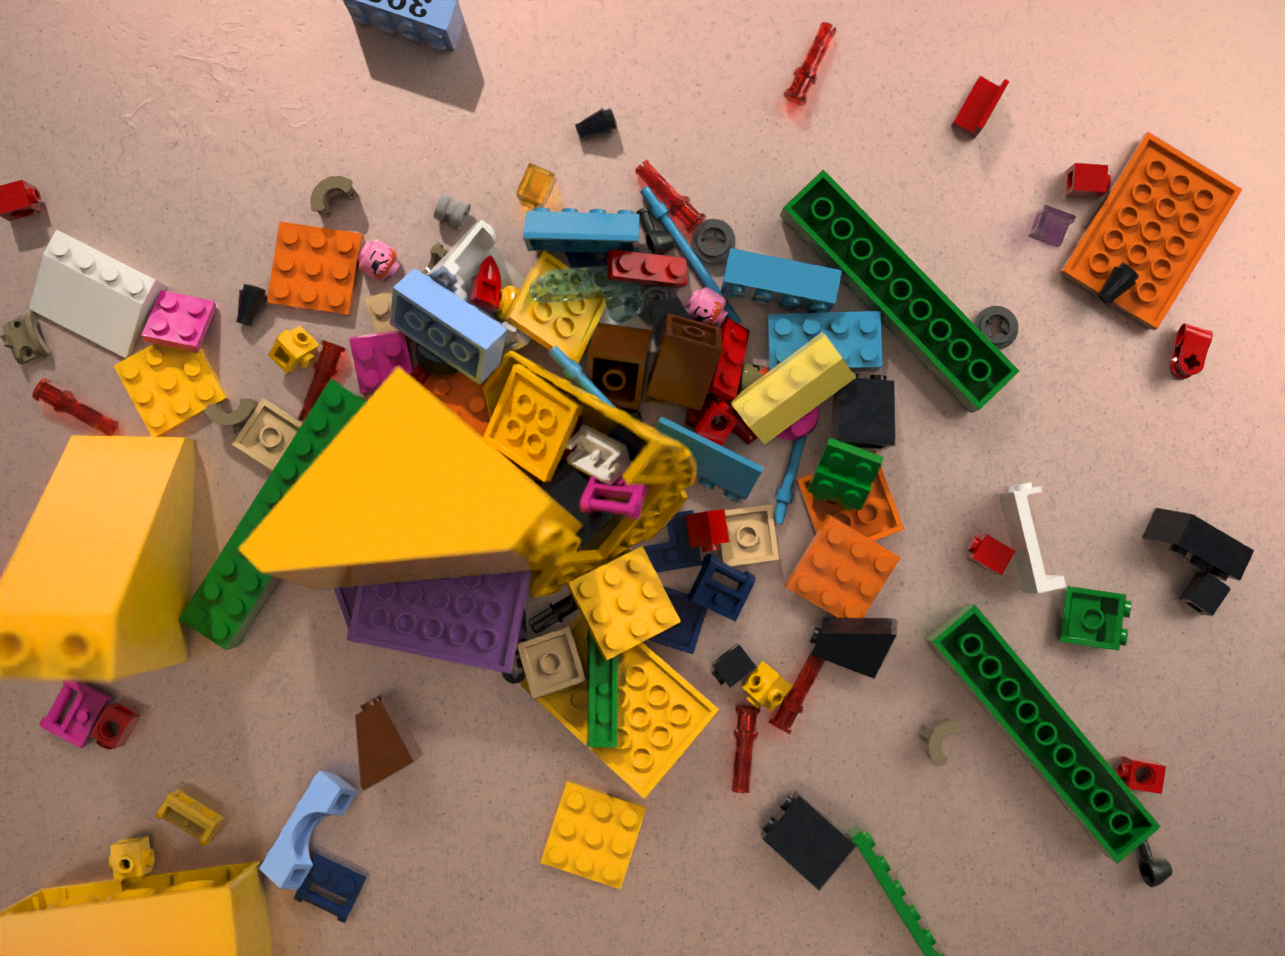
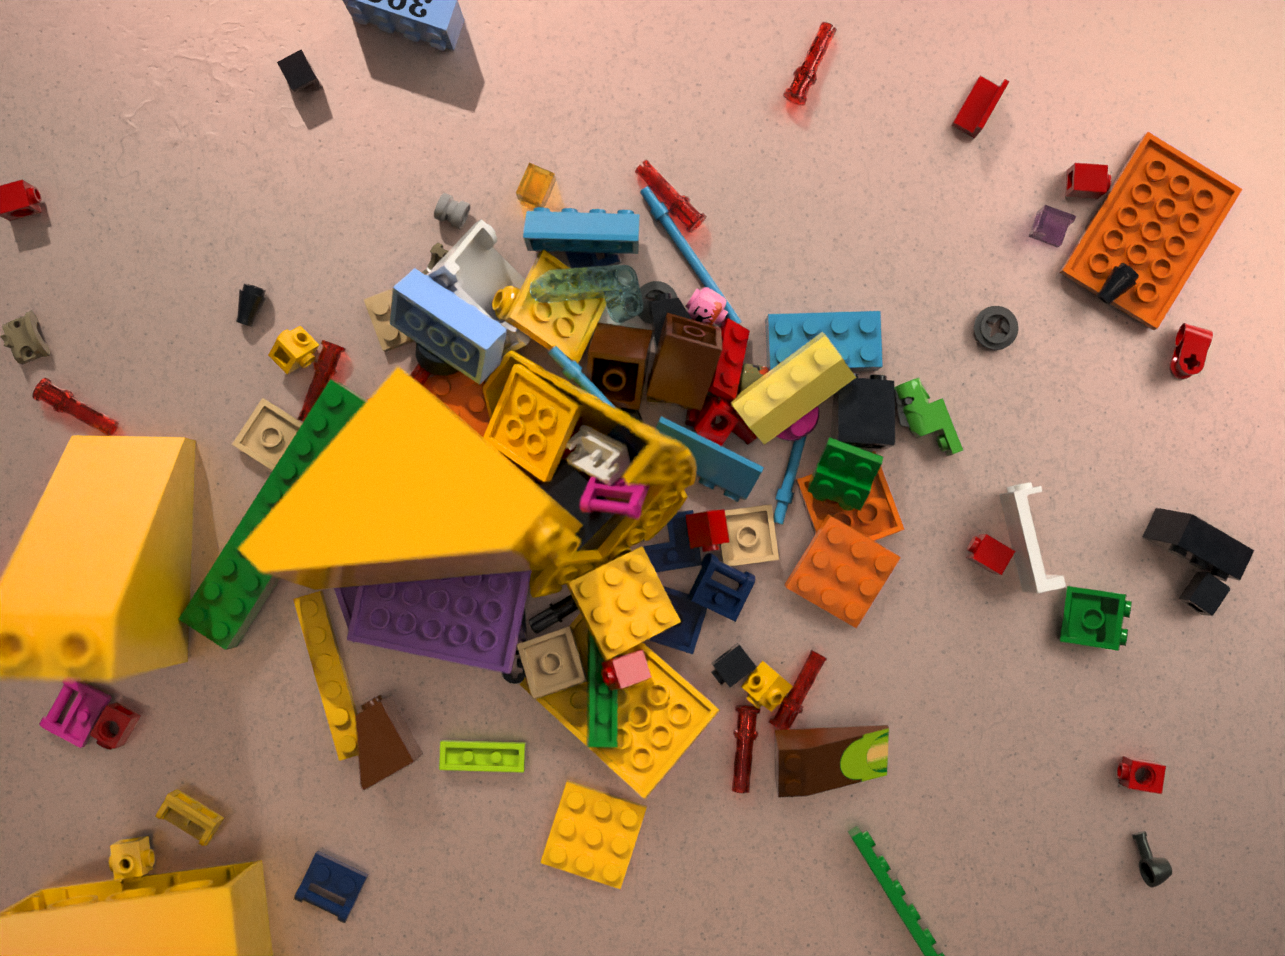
white slope [29,230,167,358] -> none
yellow plate [114,344,229,437] -> none
plate [141,290,217,353] -> none
dark tan piece [203,398,258,434] -> none
light blue arch [259,770,358,890] -> none
orange plate [266,221,364,316] -> none
dark tan piece [310,176,359,220] -> none
dark pink plate [349,330,416,393] -> none
bright pink head [356,240,400,281] -> none
red plate [470,255,501,312] -> none
black cone [575,107,618,139] -> none
red plate [607,249,688,288] -> none
pearl dark grey bar [636,207,674,255] -> none
dark grey gear [691,219,736,263] -> none
dark azure brick [721,248,842,313] -> none
black slope [761,791,856,891] -> none
green brick [780,169,1020,413] -> none
black slope [809,618,897,679] -> none
dark tan piece [918,719,962,767] -> none
green brick [925,603,1161,864] -> none
none -> black panel [277,50,322,92]
none -> yellow plate [293,591,358,761]
none -> lime plate [439,740,526,772]
none -> brick [602,650,652,690]
none -> reddish brown slope [775,725,889,797]
none -> bright green plate [894,378,963,456]

